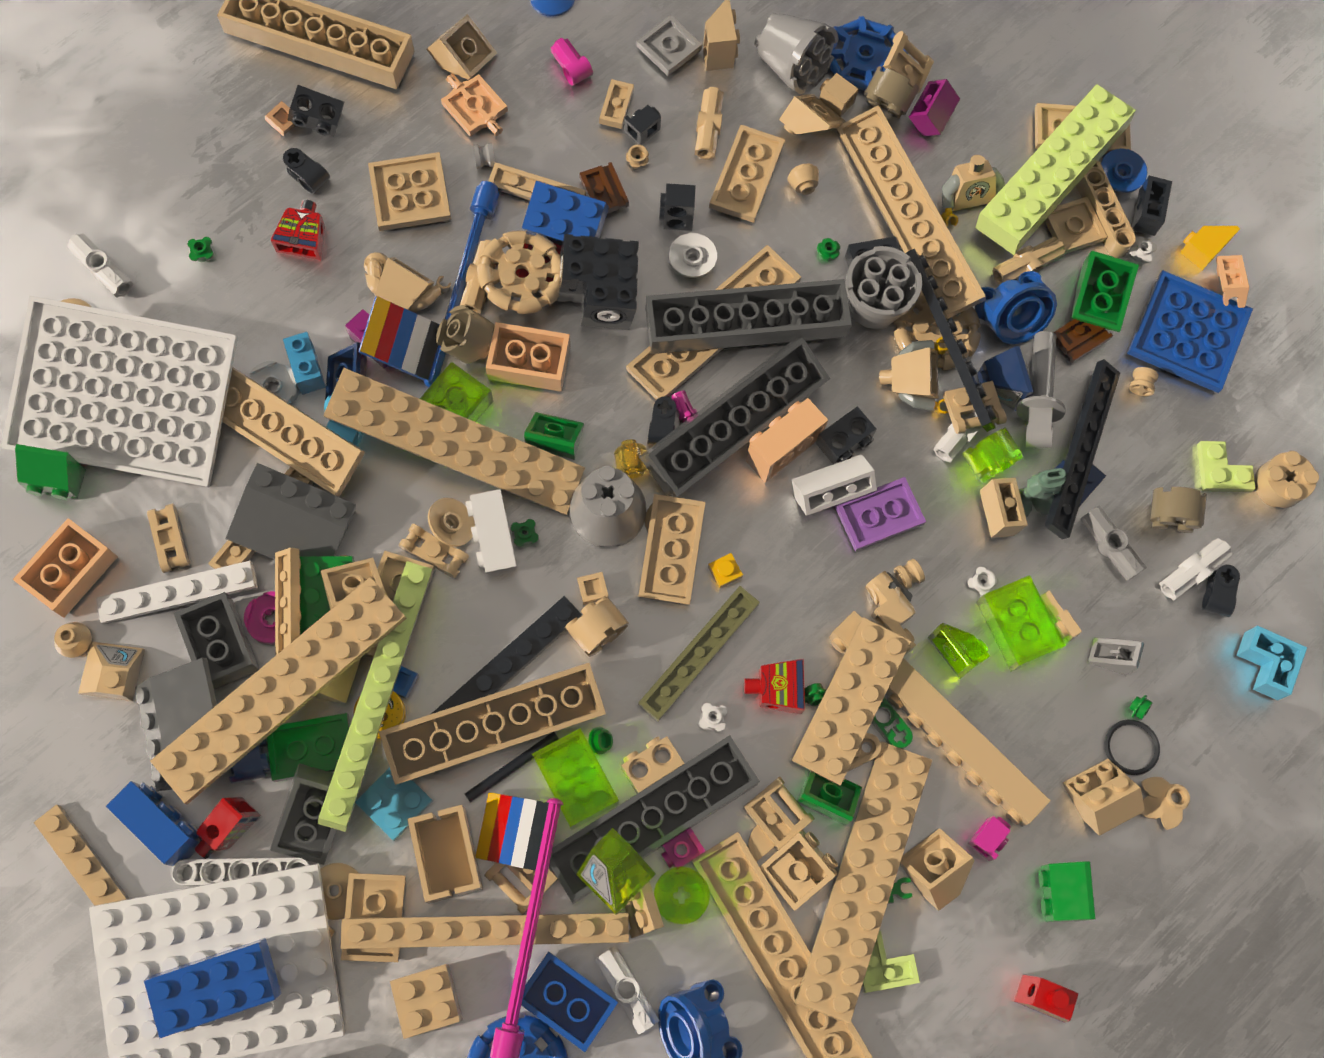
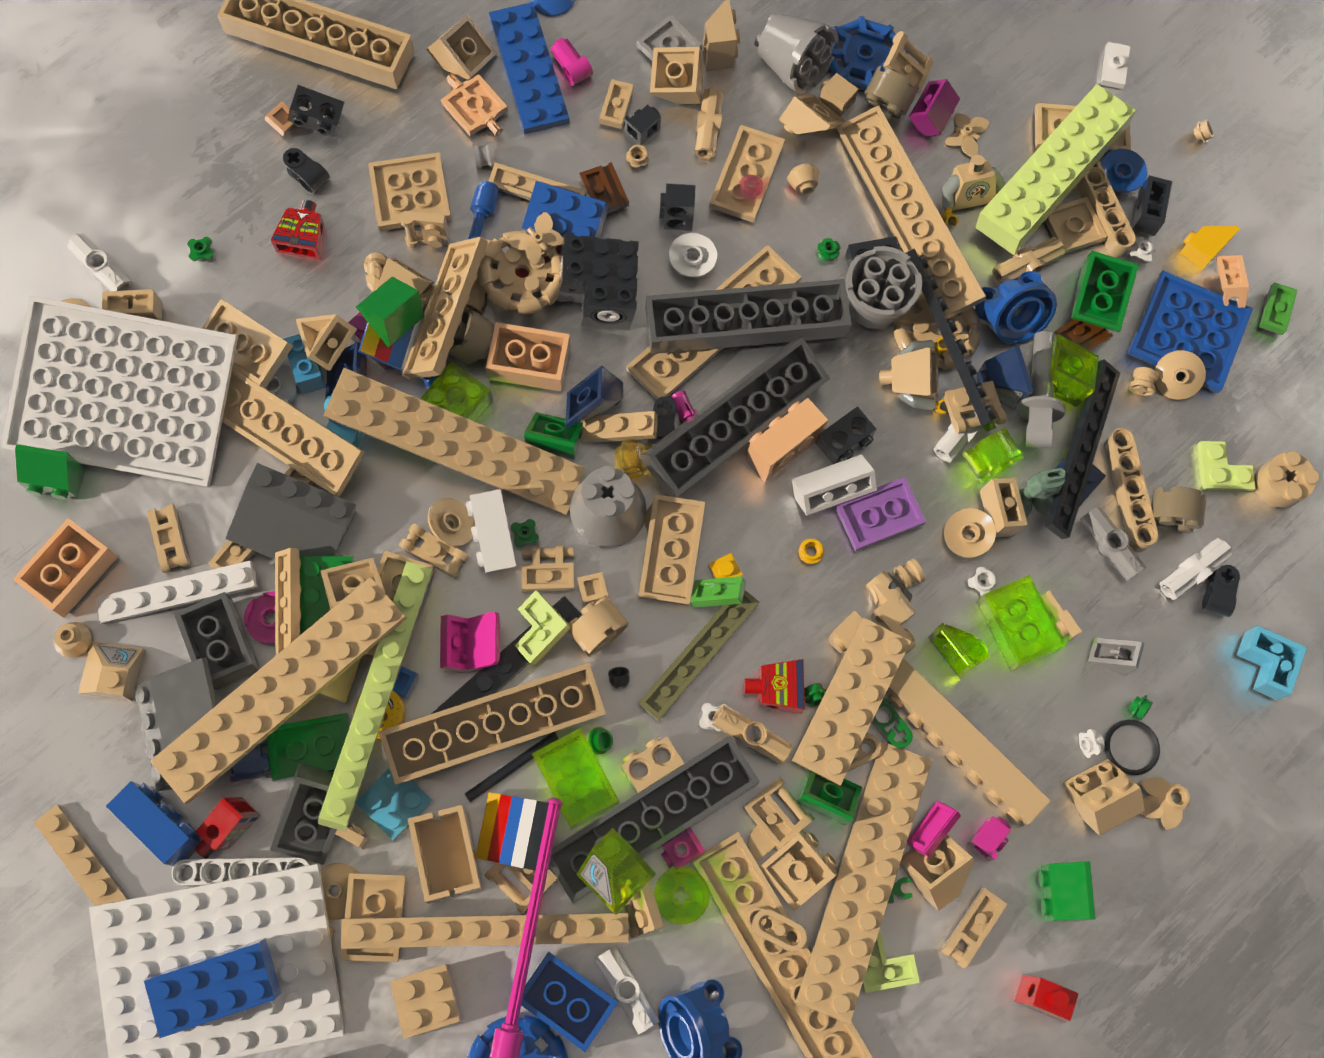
none -> tan brick [102,289,162,321]
none -> tan plate [202,299,293,388]
none -> tan slope [296,314,357,371]
none -> tan plate [335,823,368,849]
none -> green slope [355,276,424,347]
none -> tan plate [399,211,450,248]
none -> tan plate [402,237,488,379]
none -> dark pink bracket [440,612,500,672]
none -> blue plate [489,2,570,134]
none -> tan piece [508,212,563,265]
none -> yellowish green plate [515,591,571,666]
none -> tan plate [522,545,574,592]
none -> dark blue slope [565,366,623,428]
none -> tan plate [582,411,658,443]
none -> black hinge [608,667,630,689]
none -> tan slope [650,47,703,104]
none -> bright green plate [690,576,746,608]
none -> tan piece [712,704,792,764]
none -> clear pink plate [739,175,763,199]
none -> tan plate [752,909,807,952]
none -> yellow plate [798,539,824,564]
none -> dark pink tile [907,800,961,858]
none -> tan plate [940,887,1008,969]
none -> tan dish [944,508,996,558]
none -> tan piece [945,113,989,157]
none -> clear neon green slope [1050,333,1099,407]
none -> white plate [1079,729,1105,758]
none -> white plate [1100,42,1130,89]
none -> tan beam [1104,428,1158,552]
none -> tan dish [1155,350,1206,400]
none -> tan plate [1193,120,1214,143]
none -> bright green plate [1259,282,1297,335]

